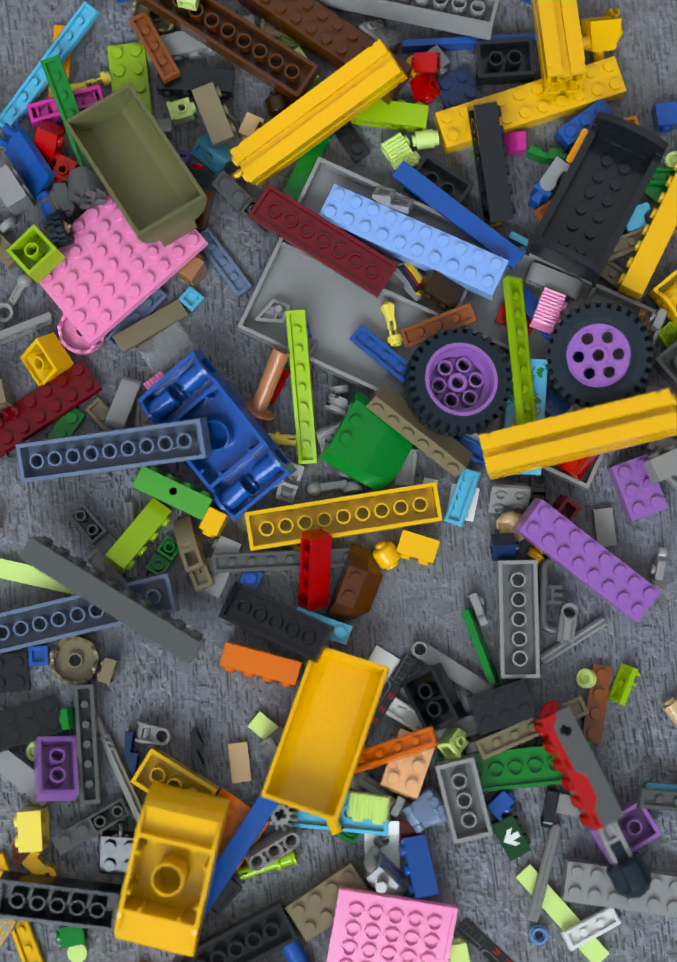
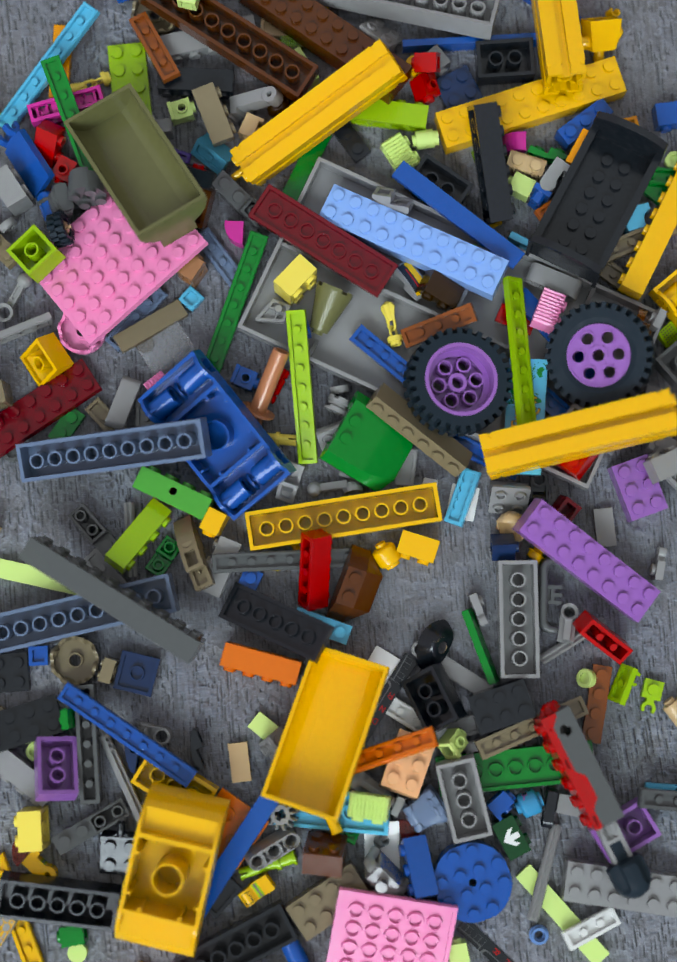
none -> blue tile [57,682,198,788]
none -> dark blue plate [113,650,161,697]
none -> green tile [206,230,269,374]
none -> dark pink brick [225,220,245,248]
none -> light grey leg [230,86,283,121]
none -> blue brick [230,364,260,392]
none -> yellow leg [237,872,276,908]
none -> light yellow brick [273,254,317,306]
none -> reddish brown brick [302,831,348,878]
none -> olive cone [310,280,353,336]
none -> black piece [416,619,453,669]
none -> blue piece [433,839,512,923]
none -> tan brick [506,149,547,183]
none -> yellowish green brick [508,171,536,203]
none -> dark azure head [514,789,545,818]
none -> red brick [572,609,633,665]
none -> lime plate [639,677,665,714]

